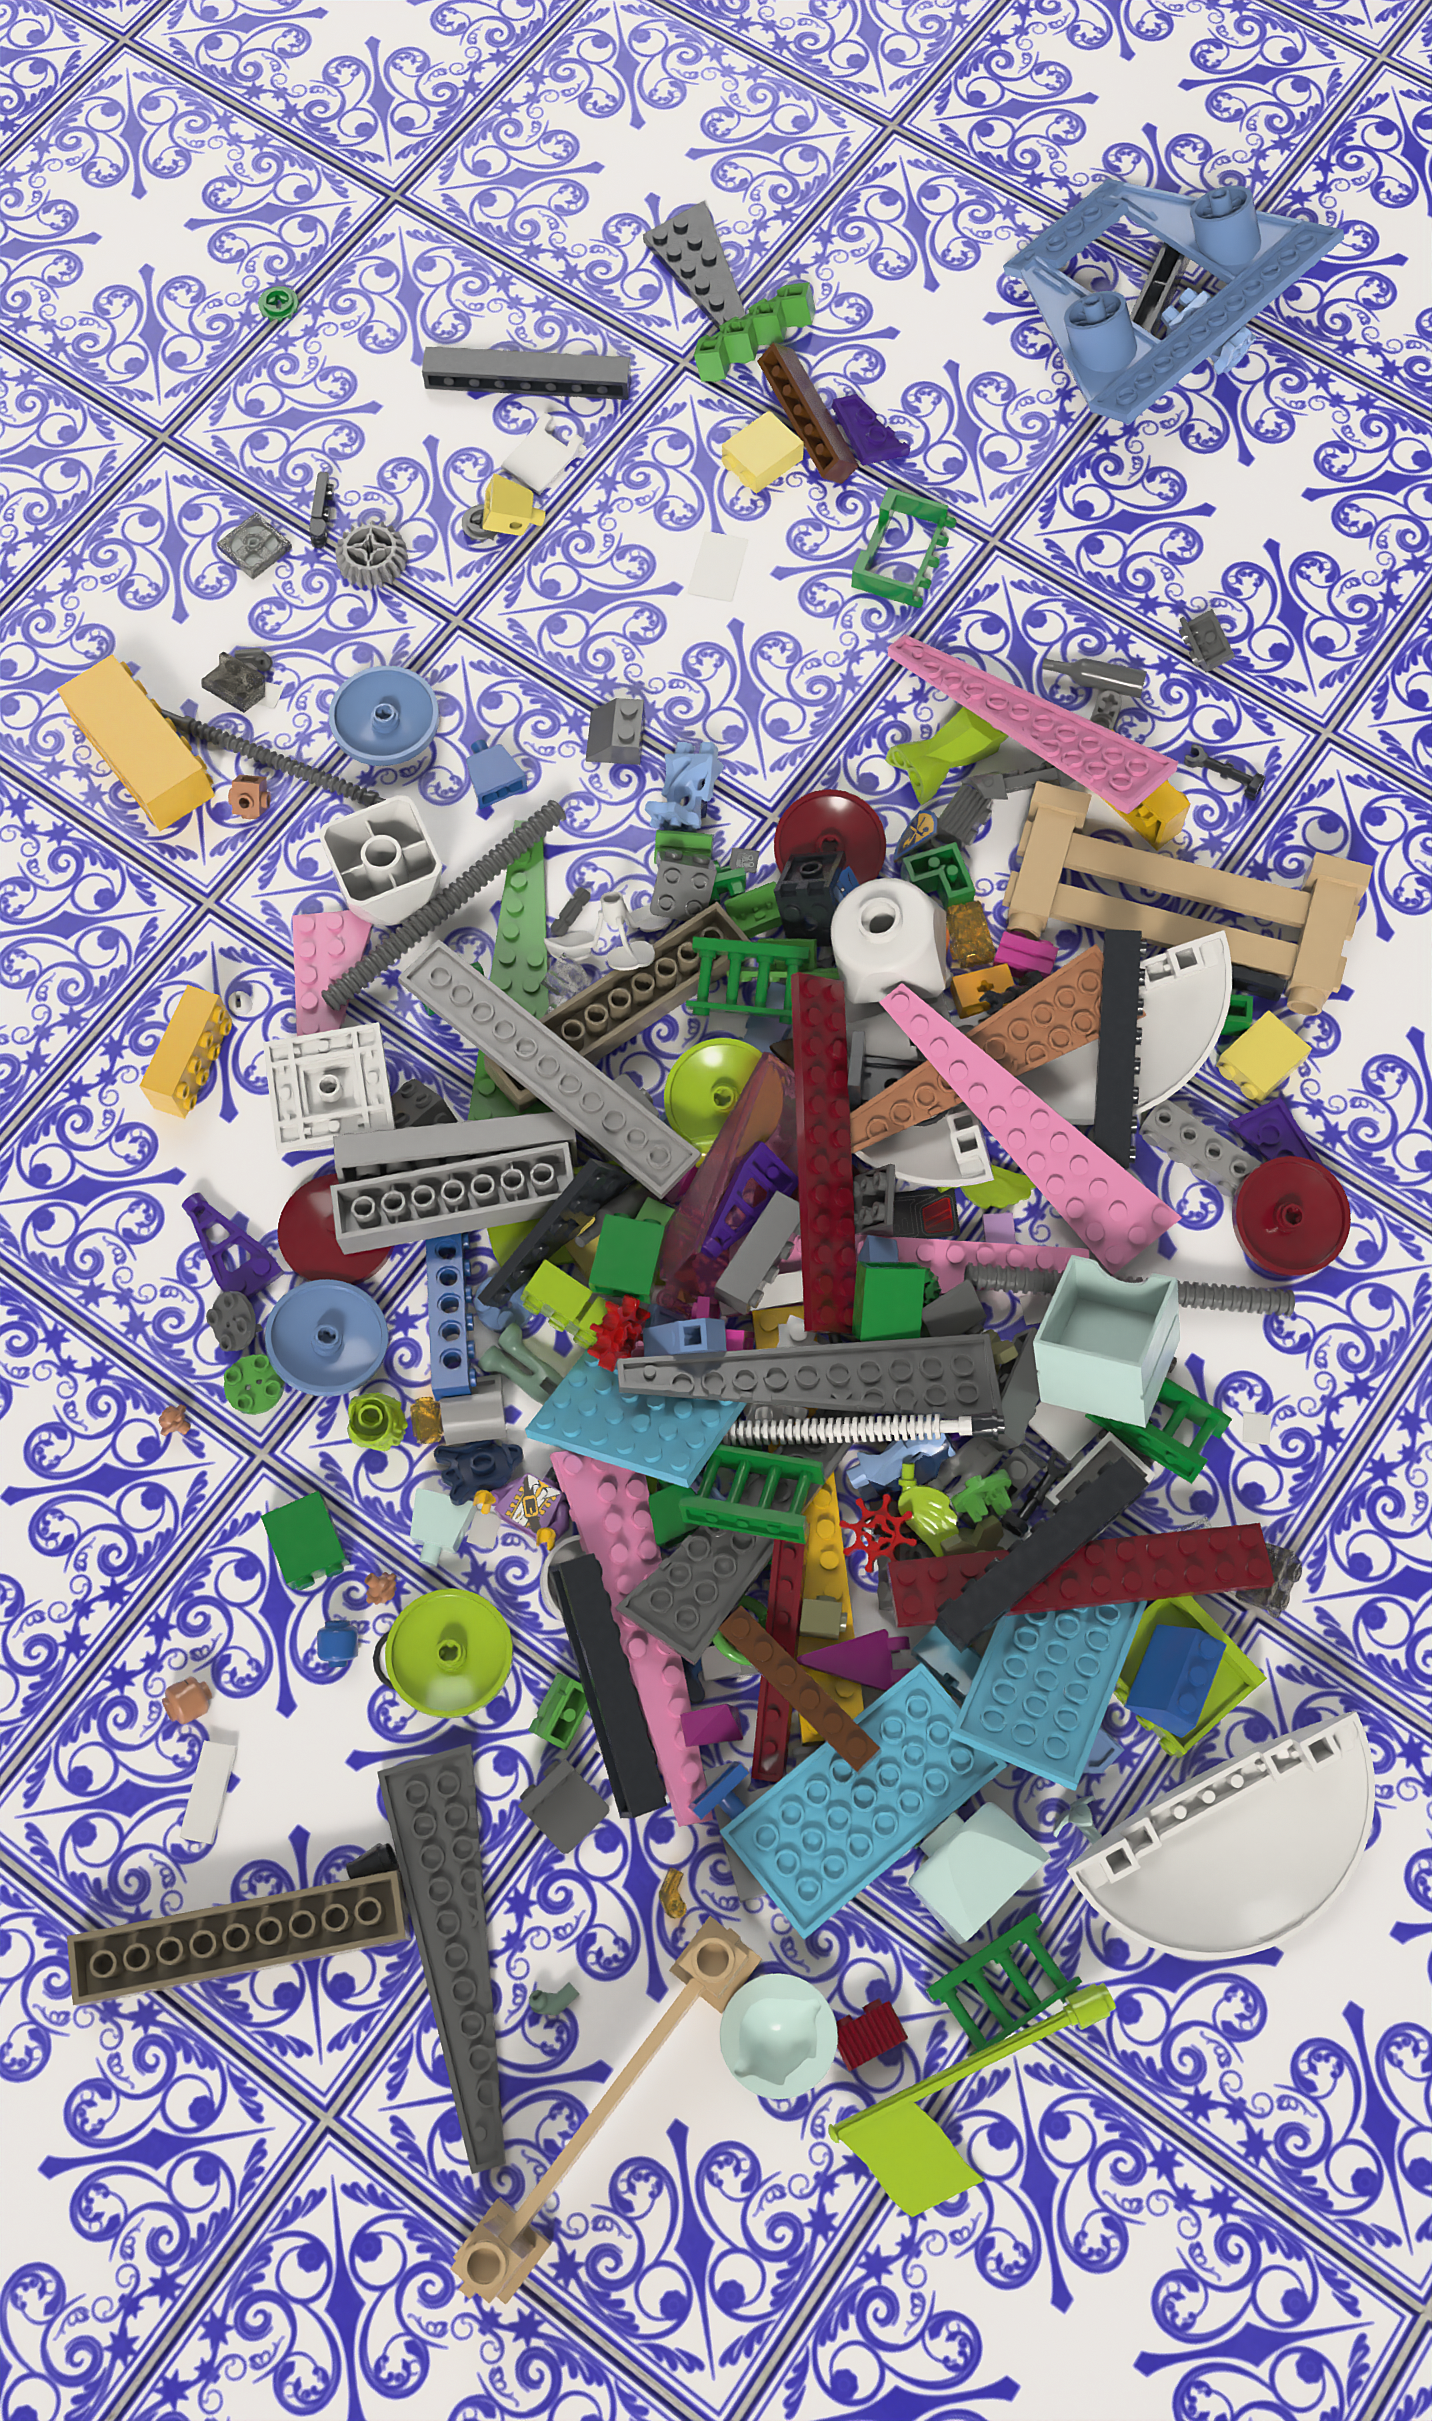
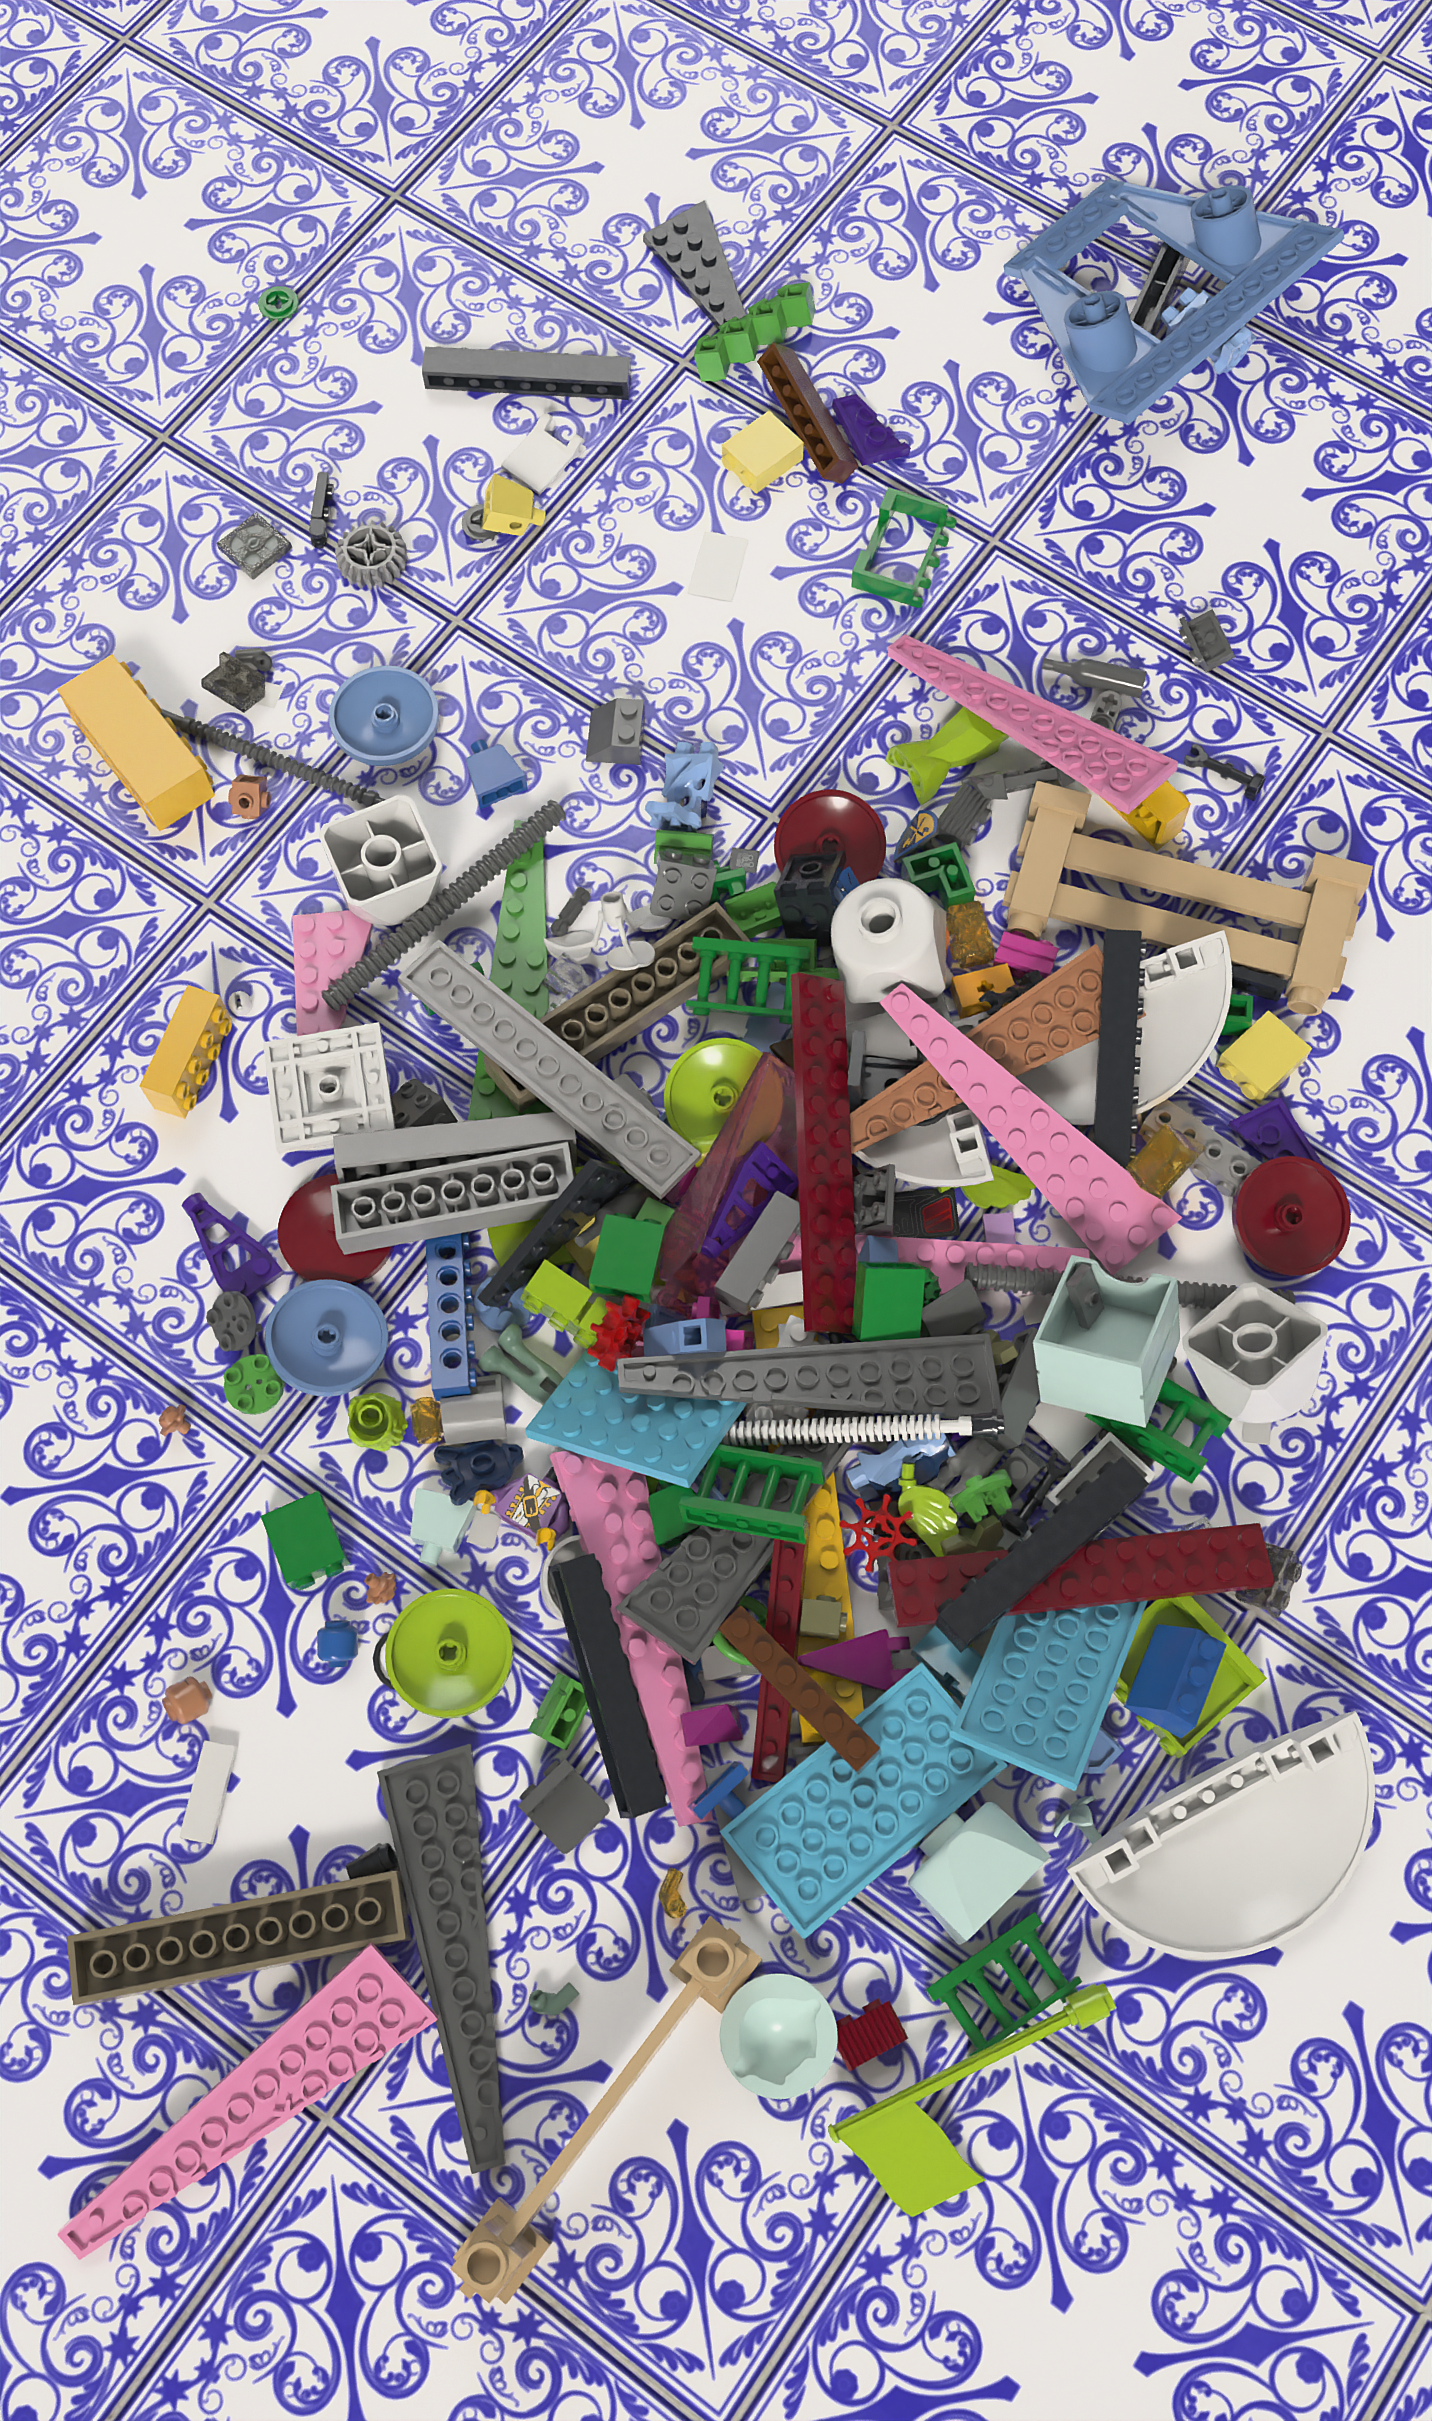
none -> bright pink wing [57,1941,438,2260]
none -> flat silver plate [1066,1264,1104,1330]
none -> clear yellow slope [1126,1123,1207,1199]
none -> white piece [1182,1282,1328,1423]

